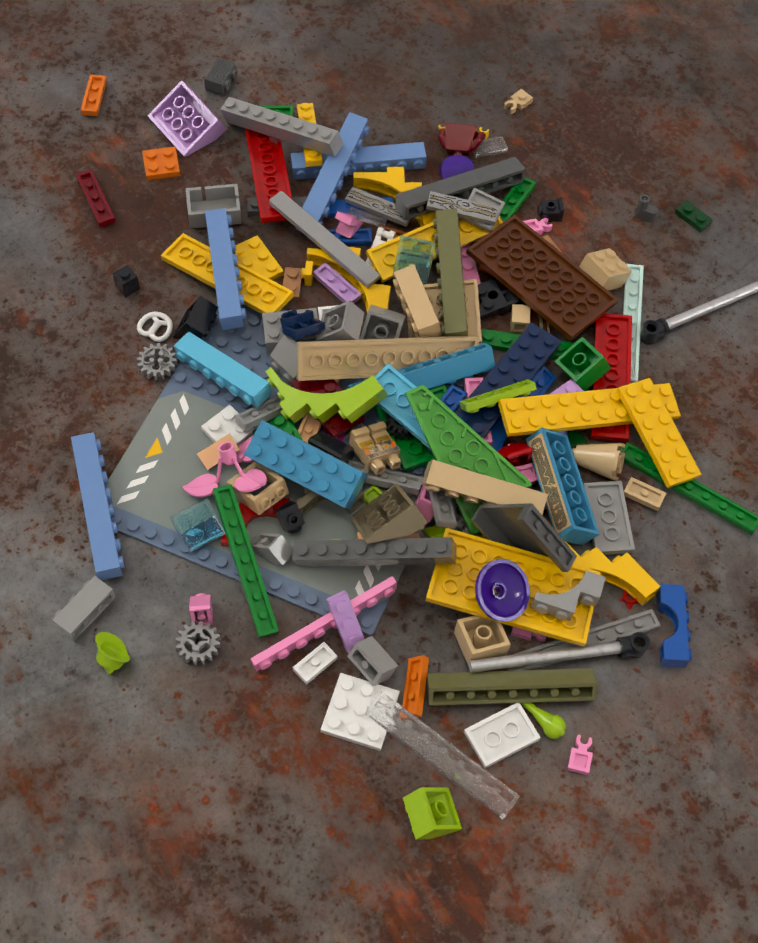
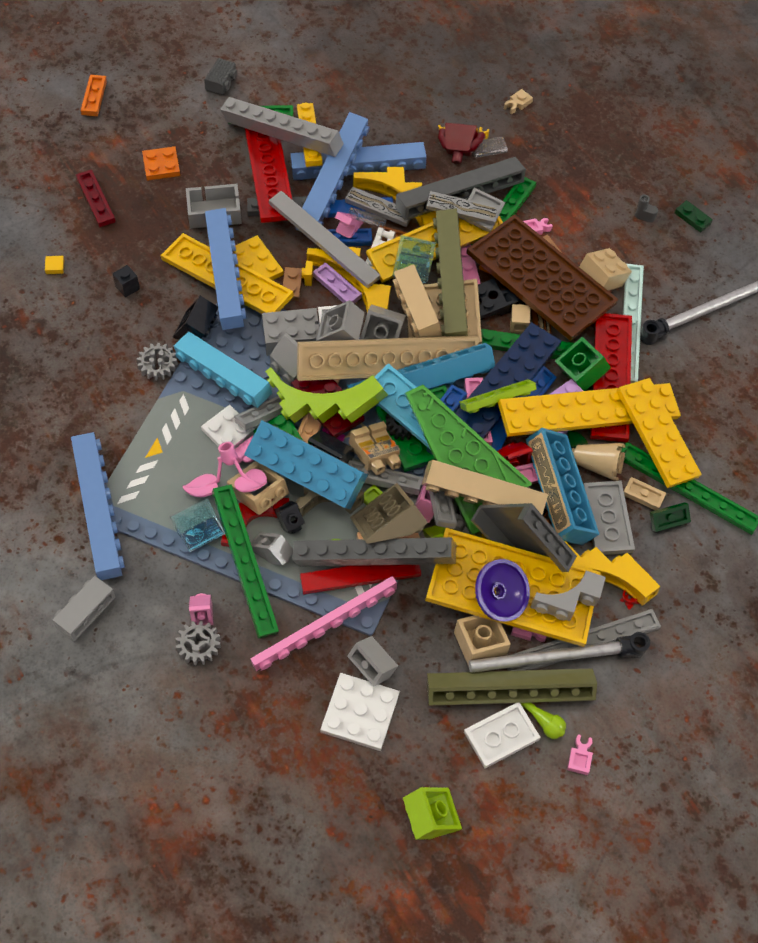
lime piece [95,632,130,674] -> none
white piece [137,312,173,342] -> none
lavender slope [148,80,227,157] -> none
light nougat tile [197,433,240,470] -> none
dark blue slope [280,310,326,340] -> none
white plate [293,642,338,685] -> none
lavender plate [326,590,365,653] -> none
clear brick [365,690,520,820] -> none
orange plate [401,655,429,720] -> none
dark purple slope [439,155,475,180] -> none
black brick [537,197,564,222] -> none
blue arch [656,584,692,668] -> none
none -> yellow tile [45,256,64,274]
none -> red tile [300,565,422,595]
none -> dark green plate [650,502,691,532]

